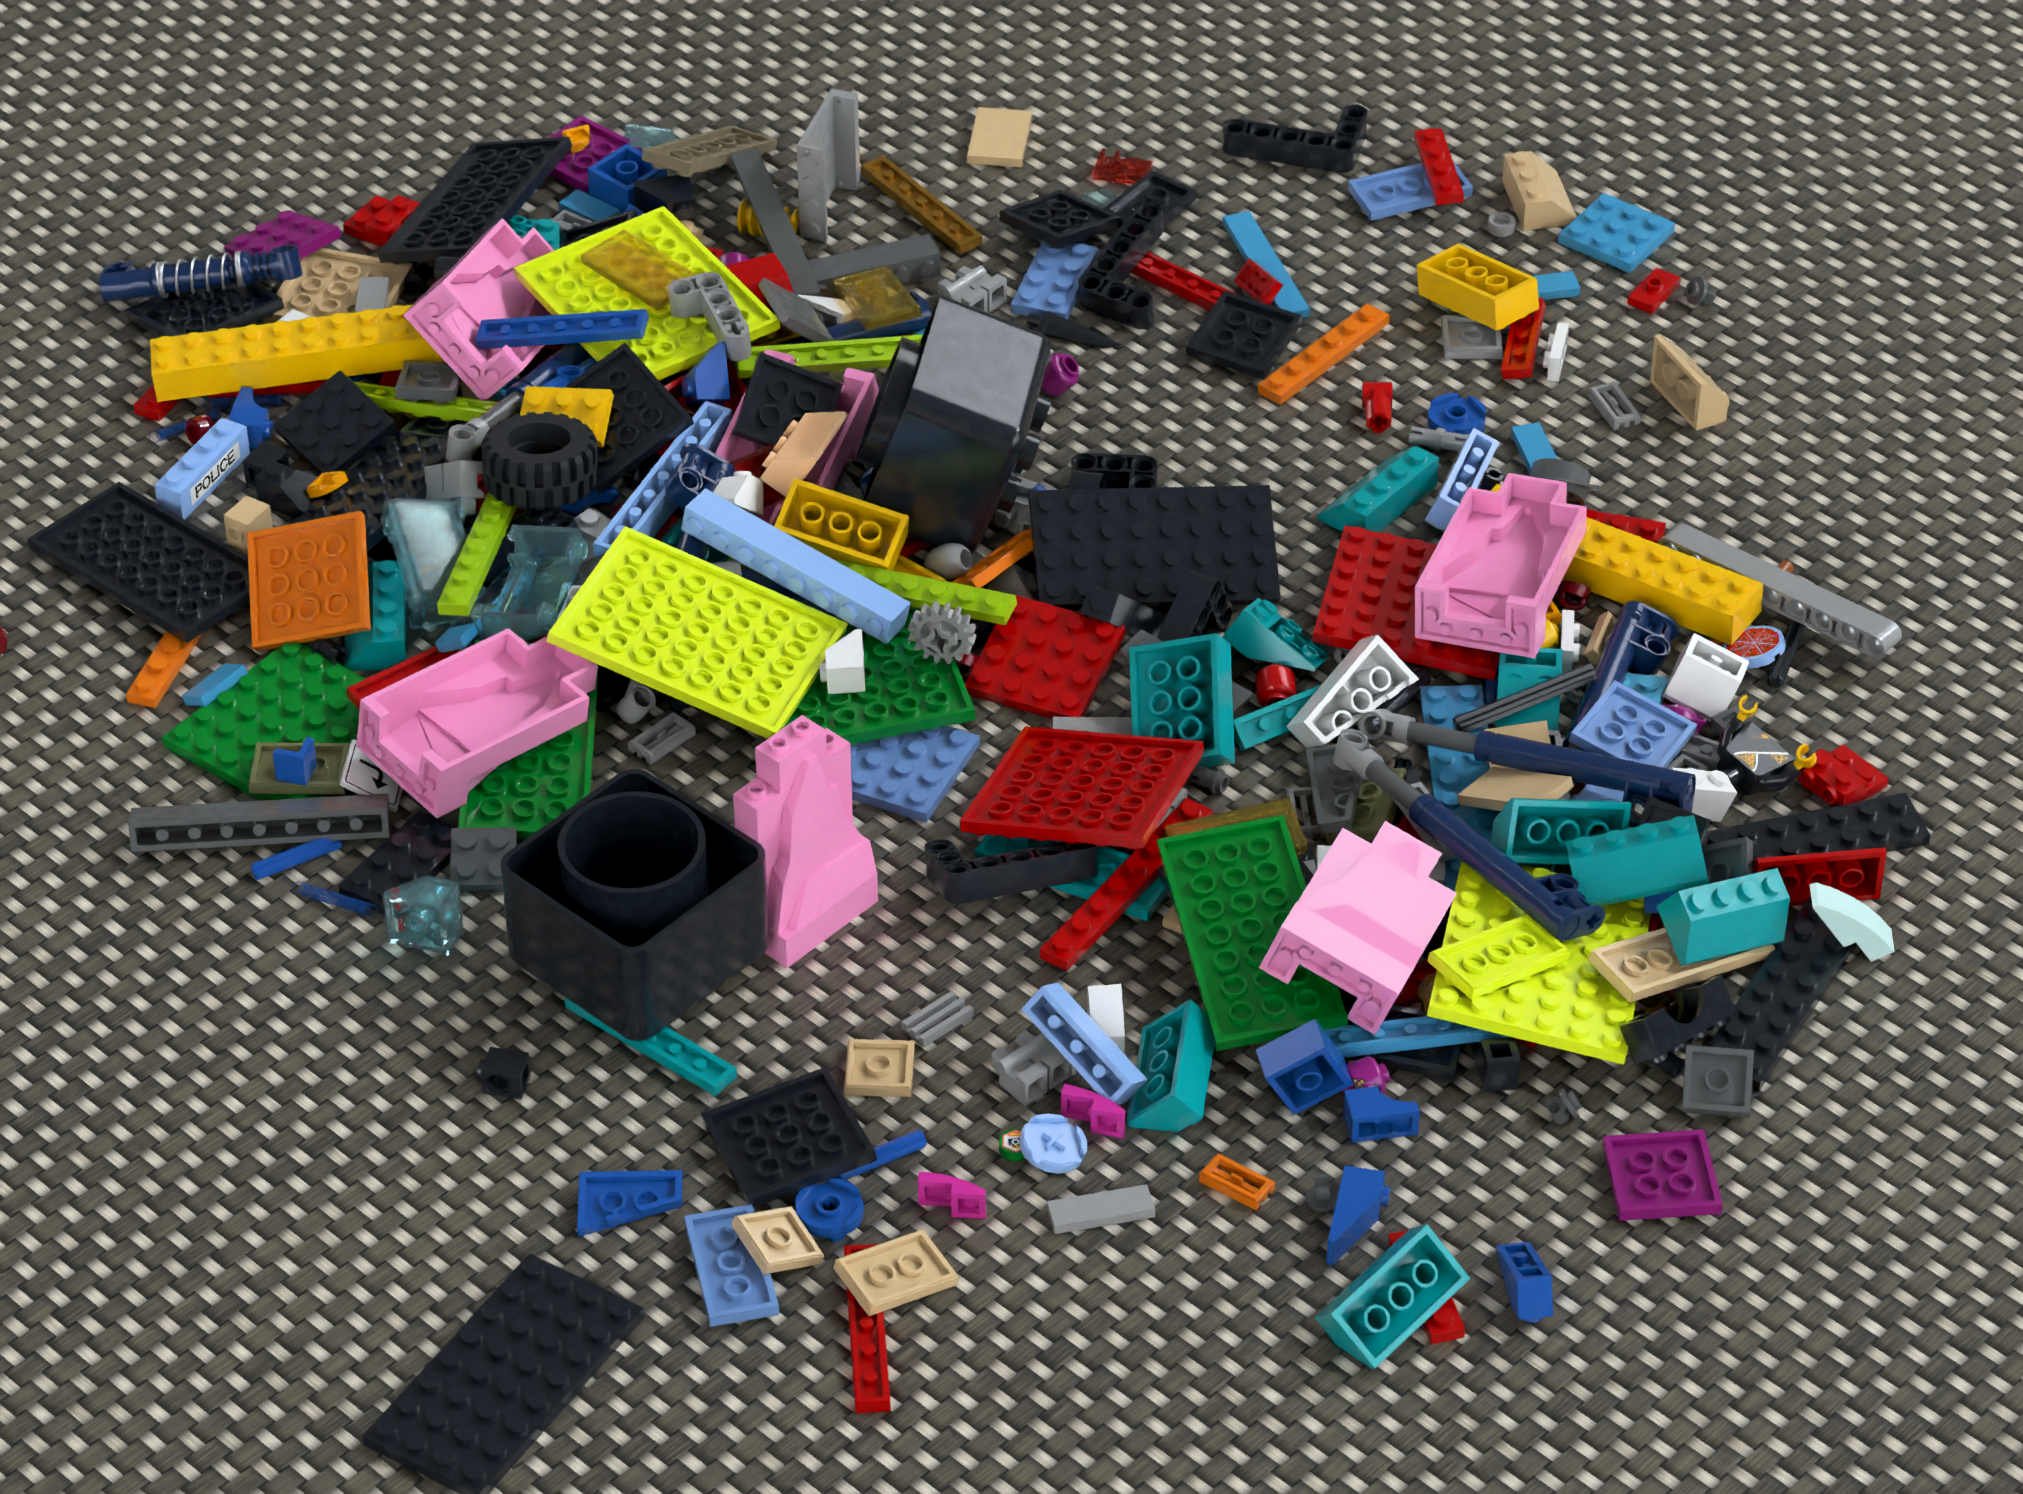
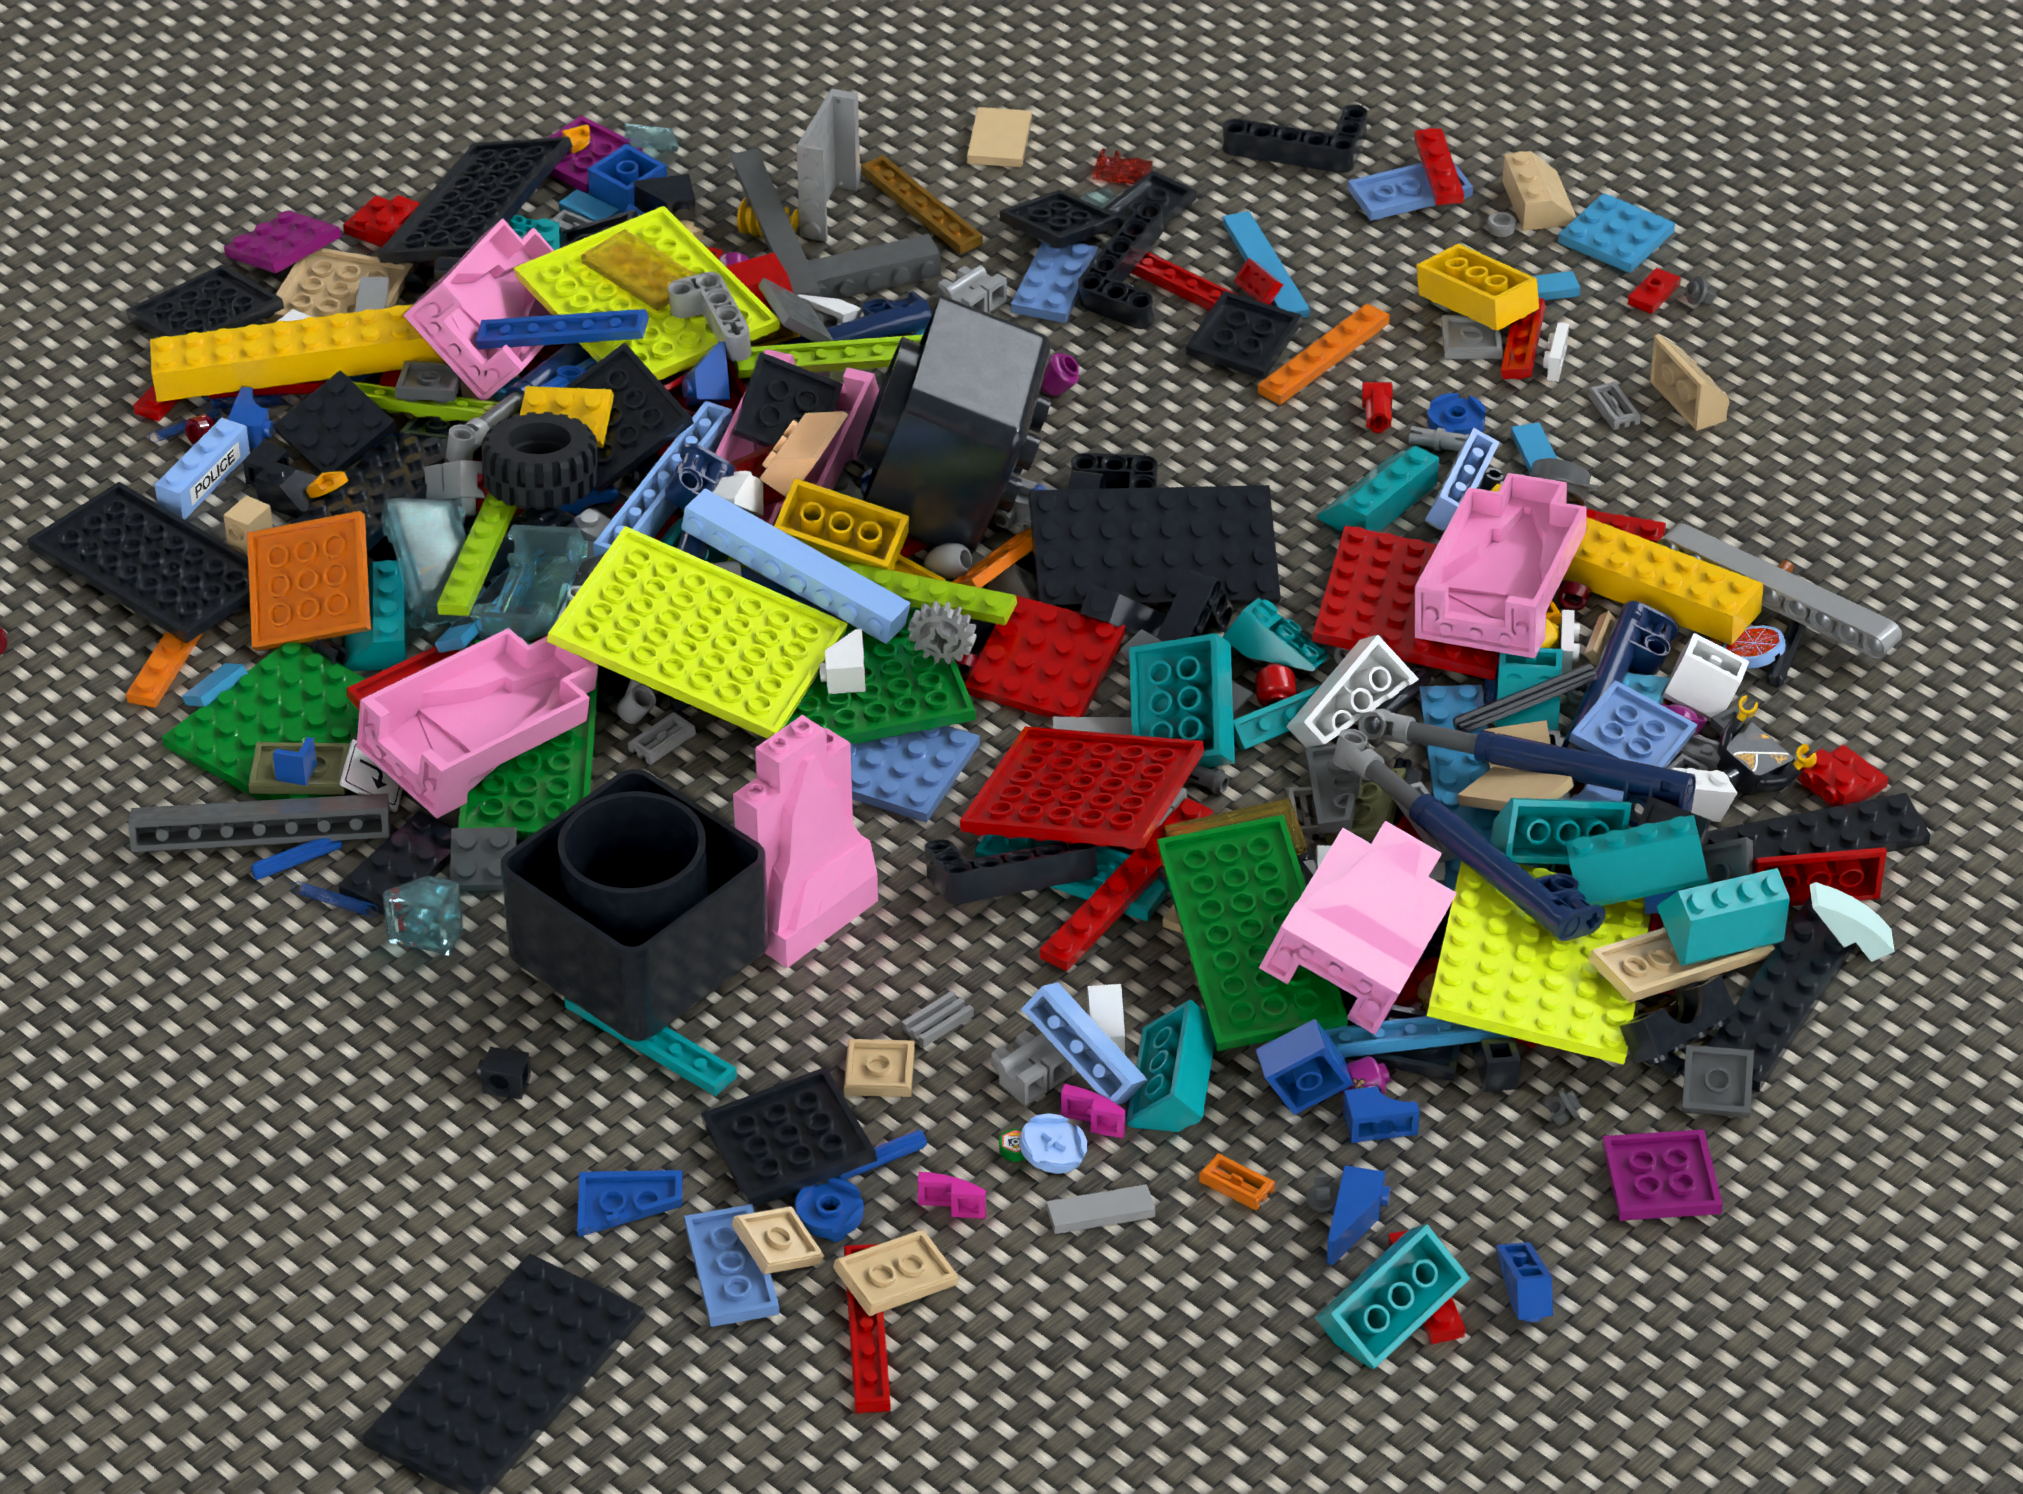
dark blue piece [100,245,303,302] -> none
dark tan plate [642,126,778,177] -> none
clear yellow tile [833,266,922,331] -> none
black bar [1027,311,1122,349] -> none
neon yellow tile [1427,914,1571,999] -> none

